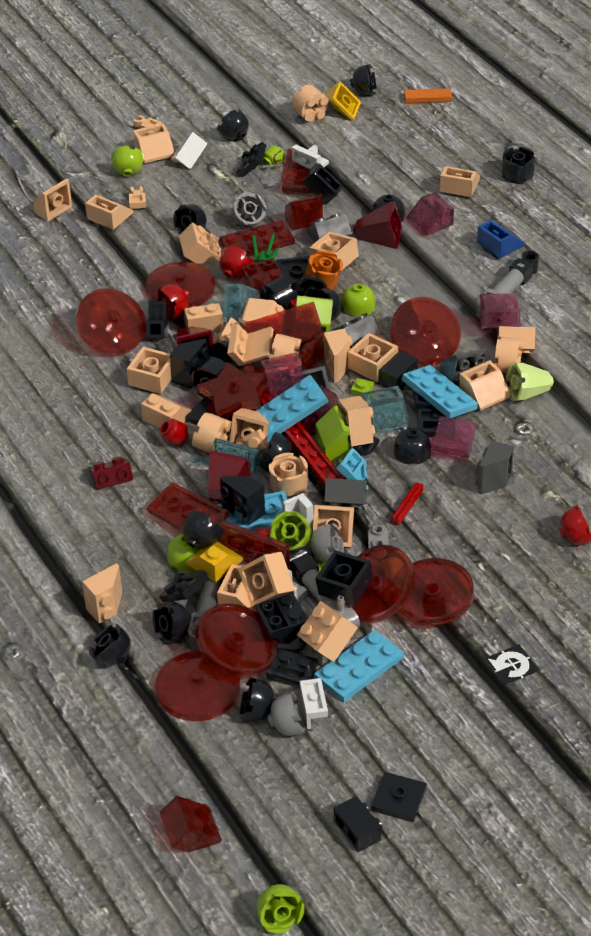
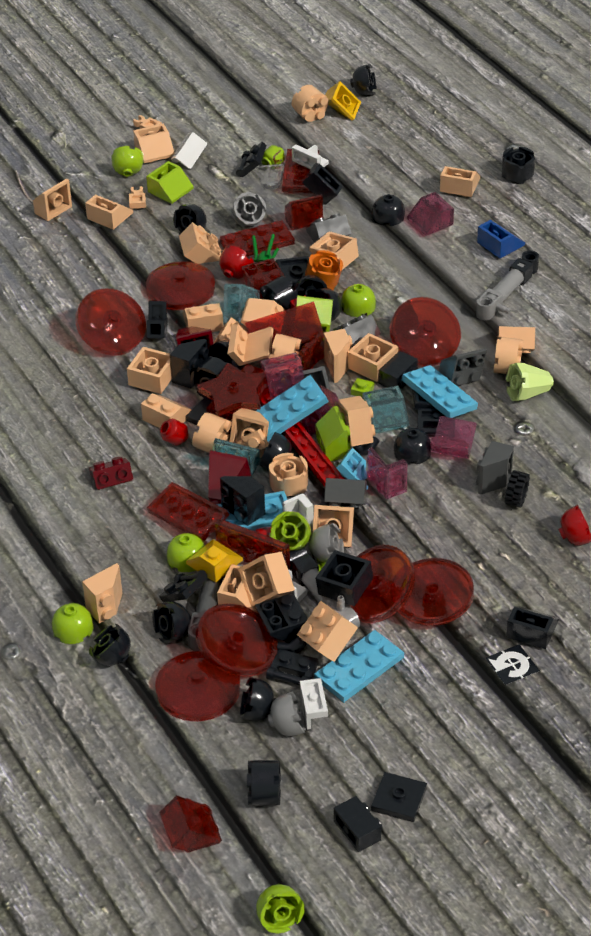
red cylinder [156,284,189,320] -> none
black cylinder [182,510,223,549] -> none
black cylinder [217,109,249,141] -> none
dark red slope [353,201,403,249] -> none
light grey plate [368,525,389,559] -> none
red axle [391,482,424,525] -> none
orange tile [404,88,452,103] -> none
light nougat slope [459,360,511,410] -> none
clear pink slope [480,294,521,330] -> none
none -> lime cylinder [52,603,93,644]
none -> lime slope [146,161,194,204]
none -> black brick [247,760,281,806]
none -> clear pink bracket [367,448,408,499]
none -> black tyre [504,470,530,508]
none -> black slope [506,606,559,649]

